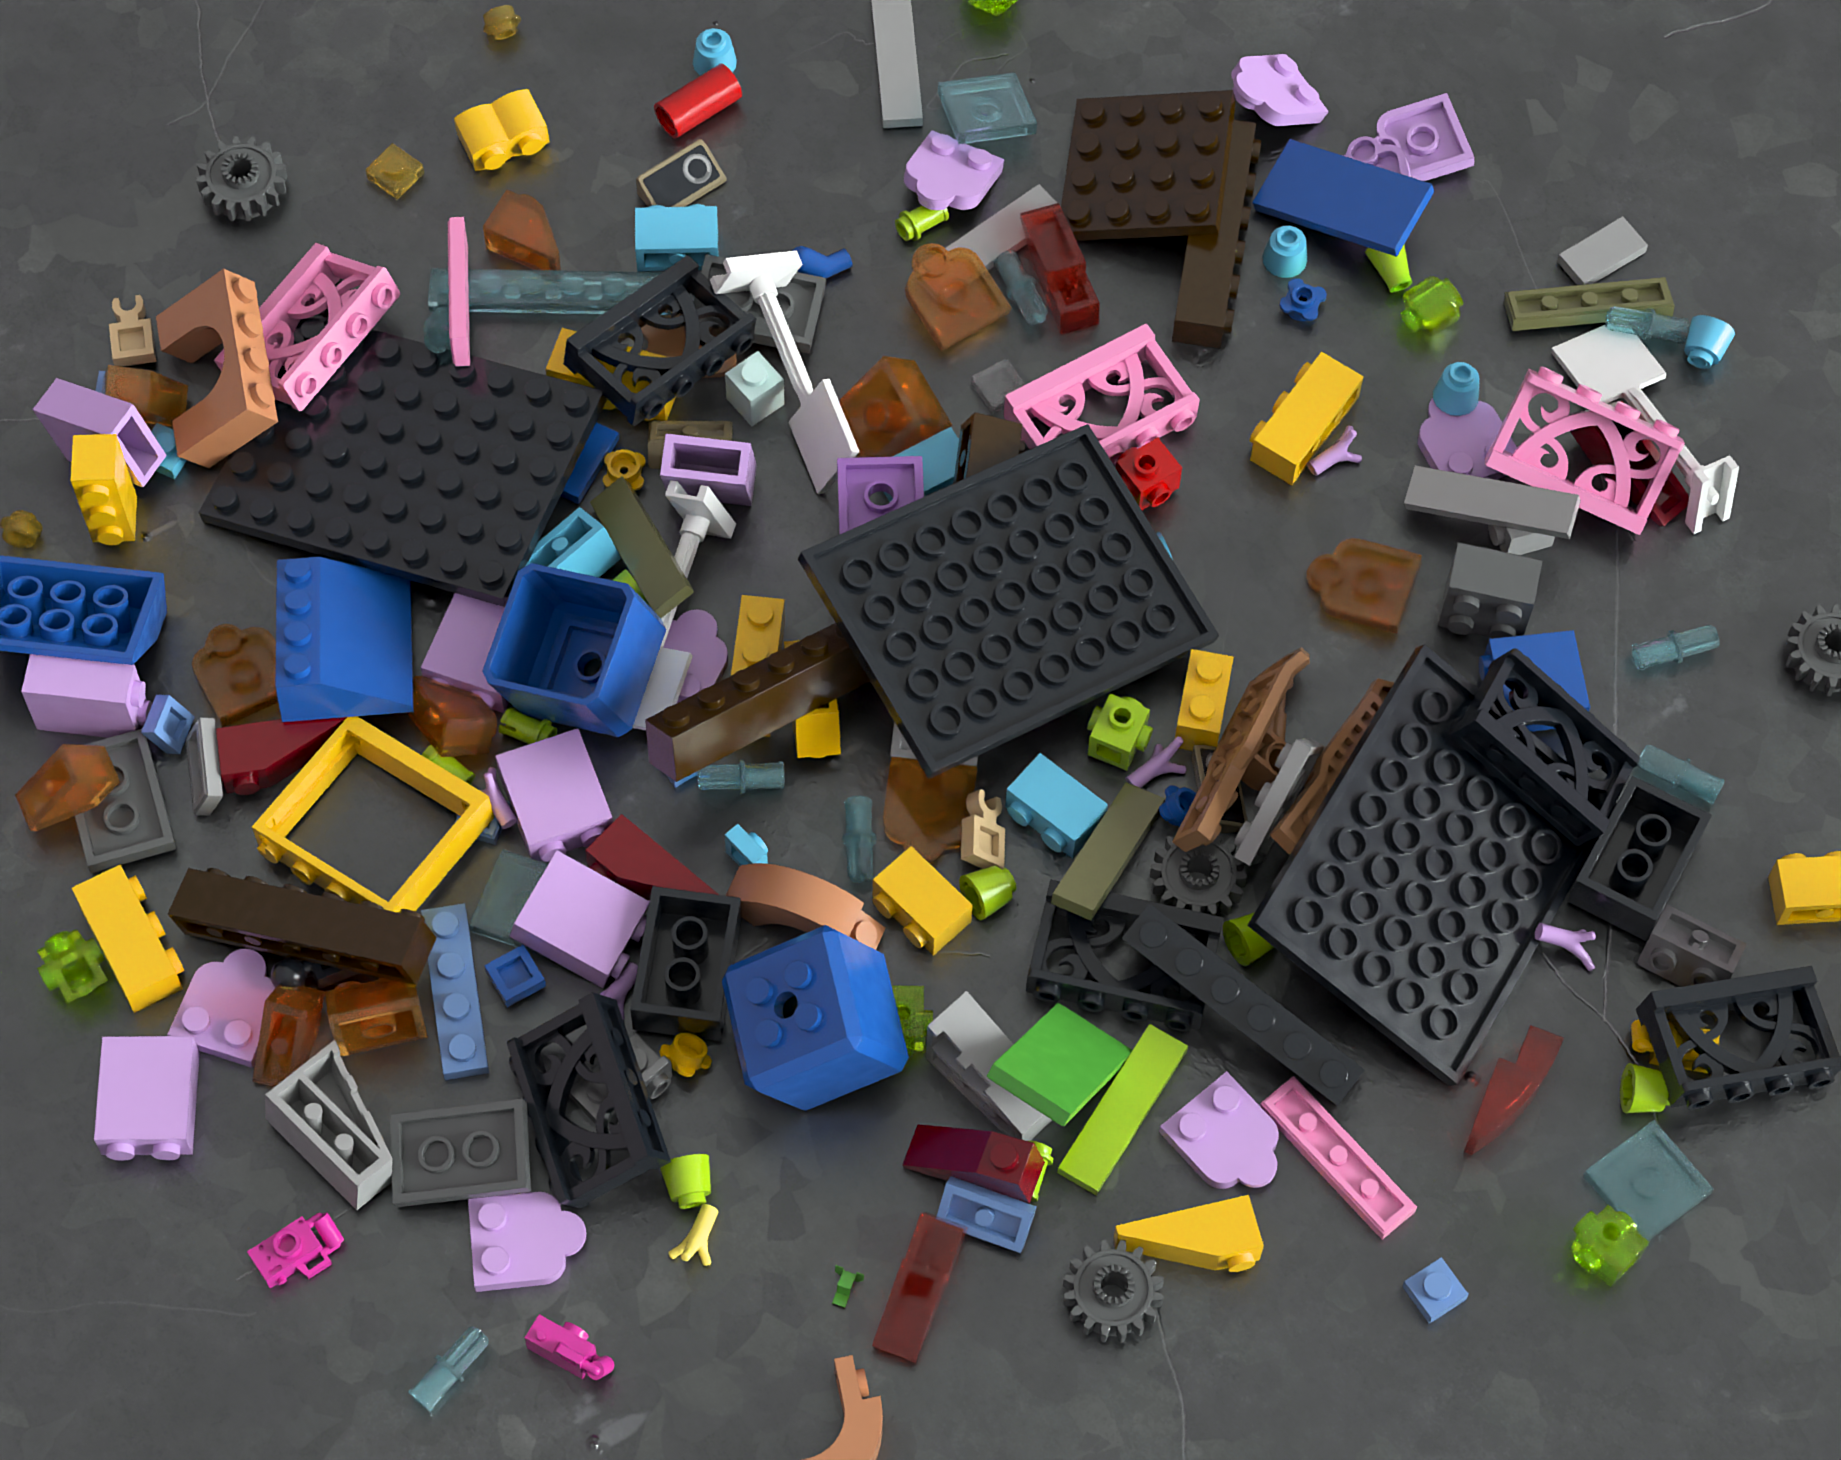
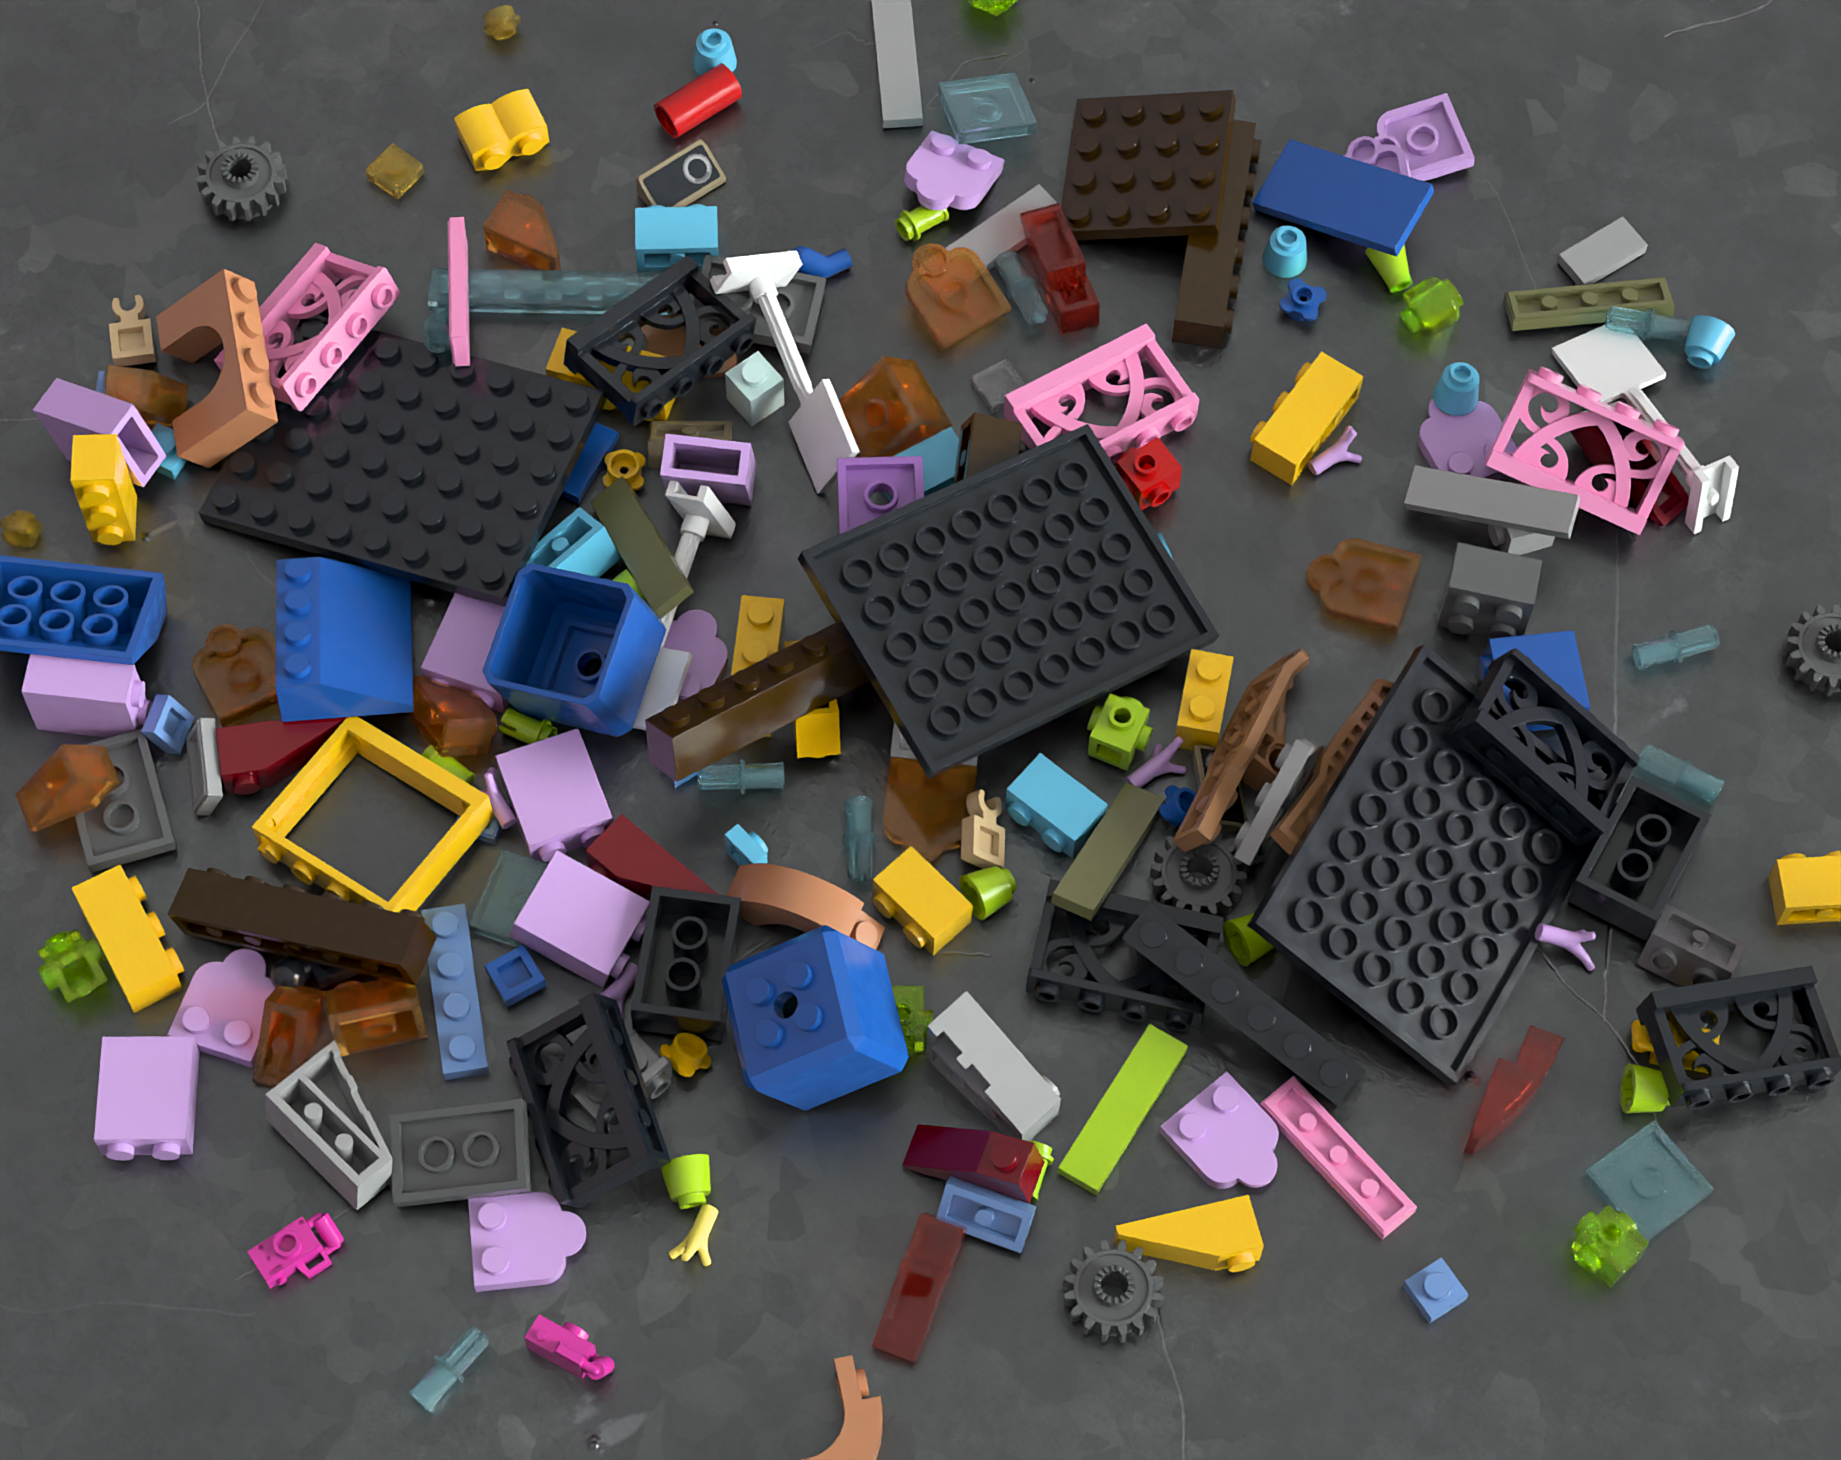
bright green piece [832,1265,864,1308] -> none
bright green tile [987,1002,1132,1126] -> none
lavender plate [1231,54,1329,126] -> none

